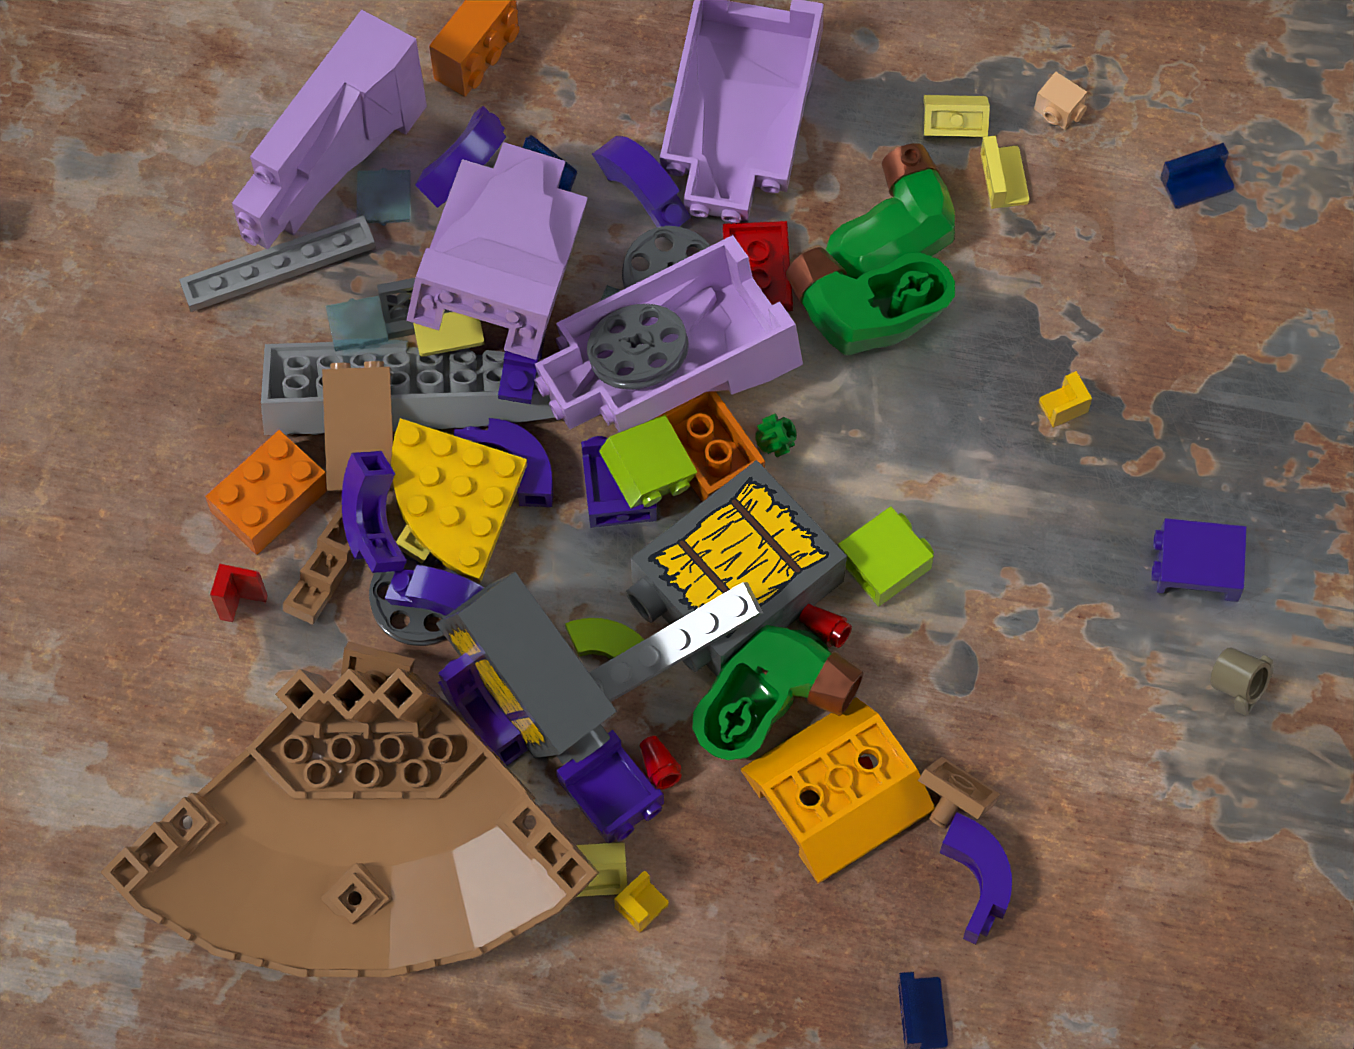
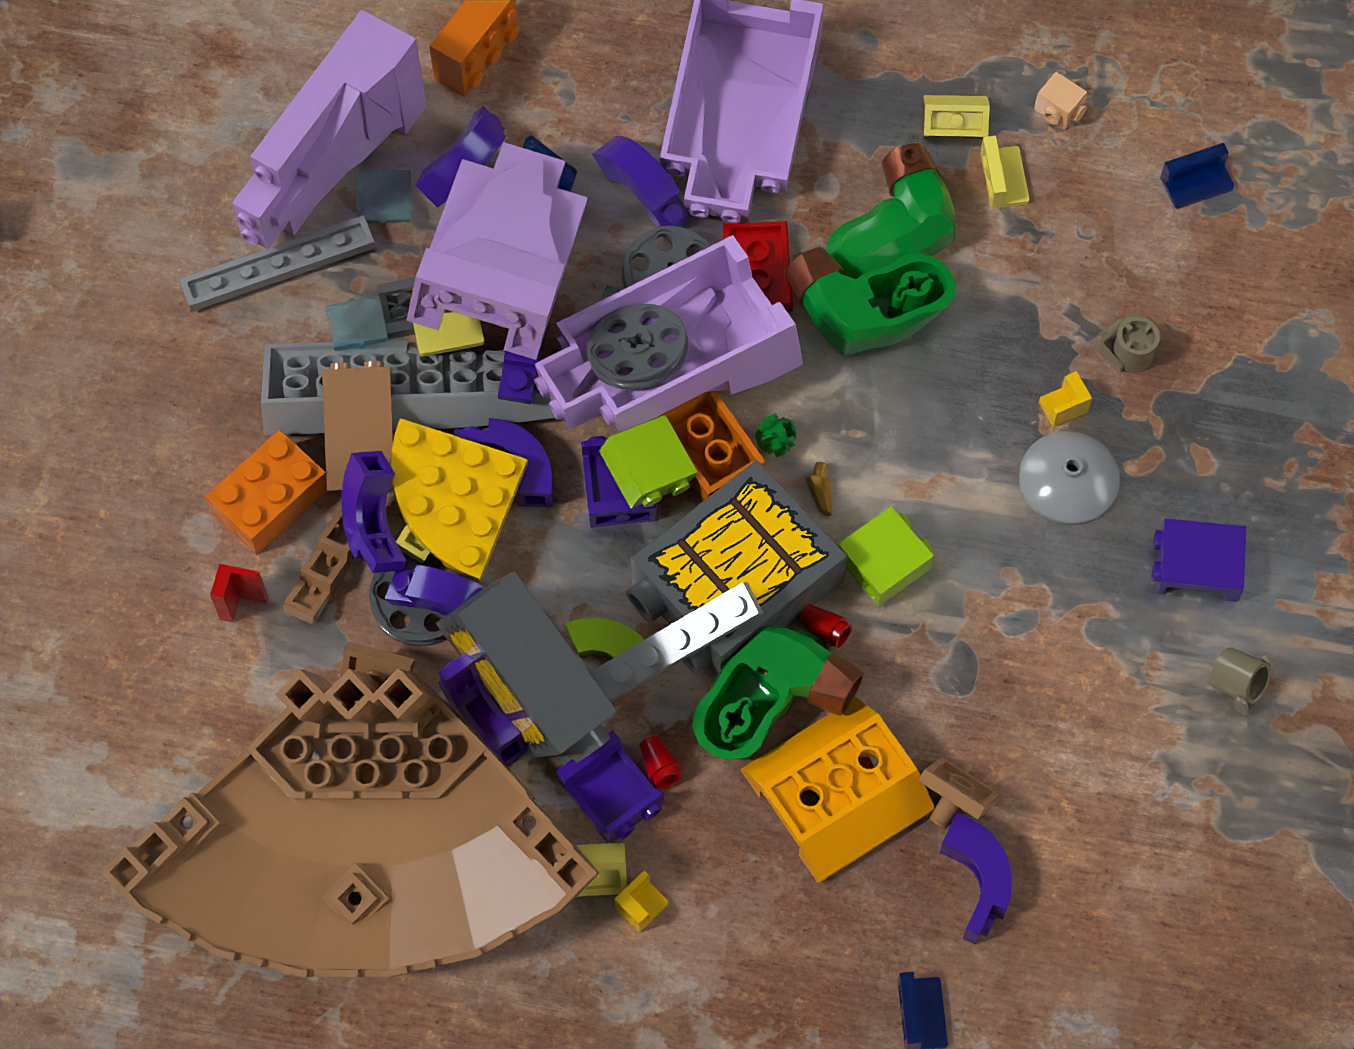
none -> pearl gold bar [806,462,832,516]
none -> light grey dish [1019,431,1120,526]
none -> dark tan piece [1096,313,1160,373]

